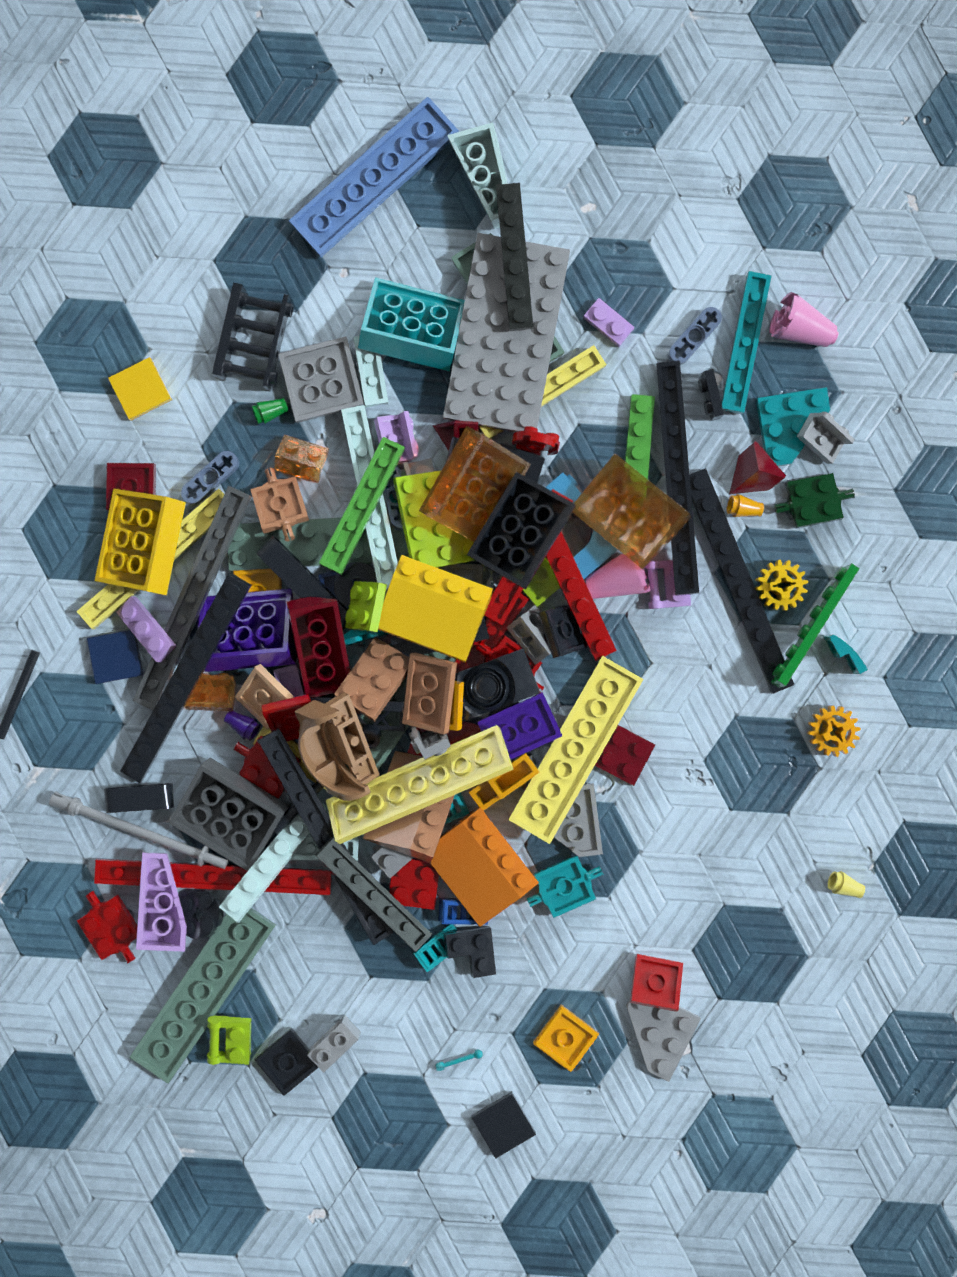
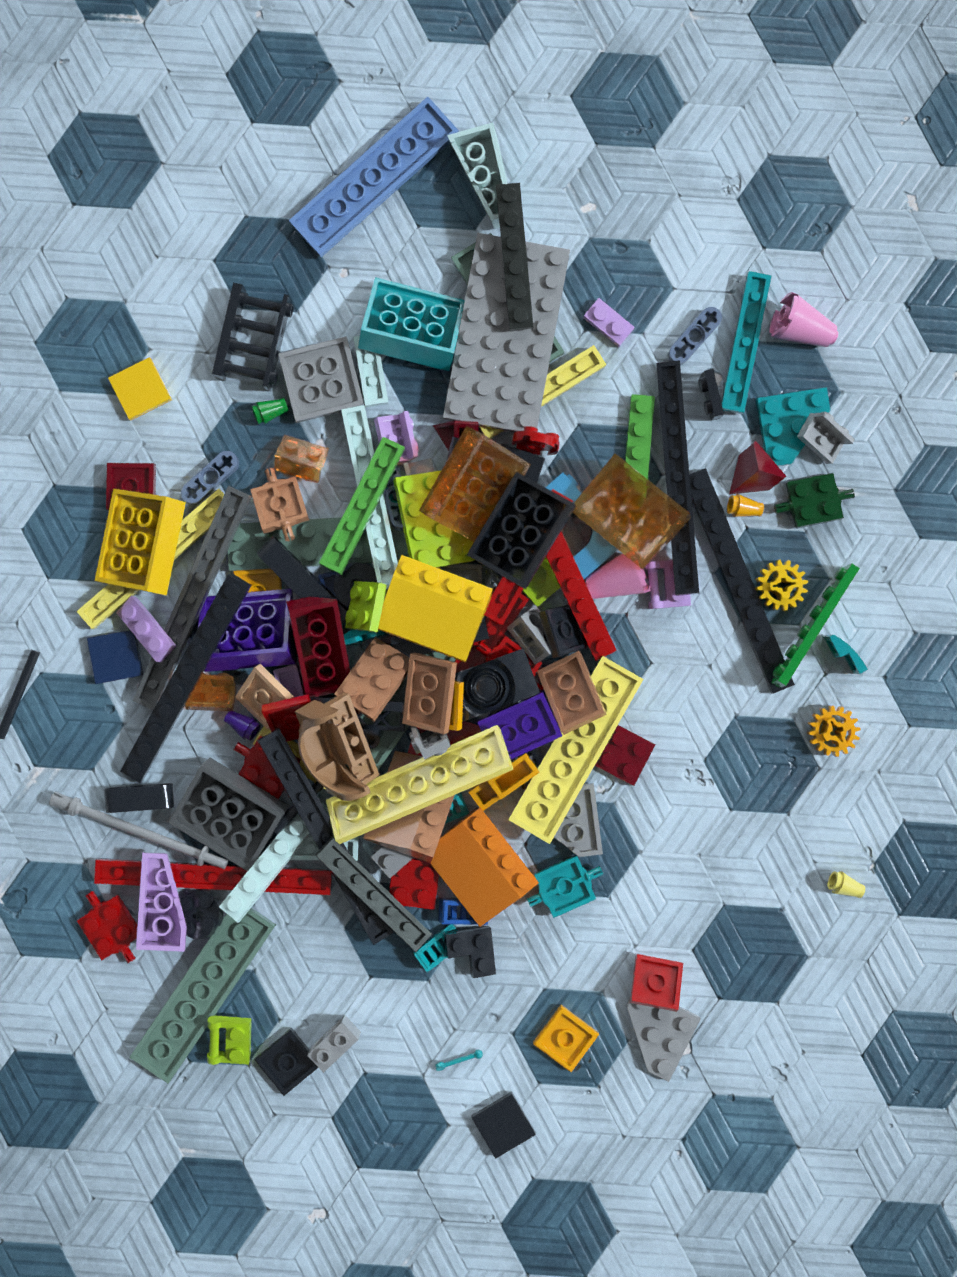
none -> nougat plate [537,651,607,735]

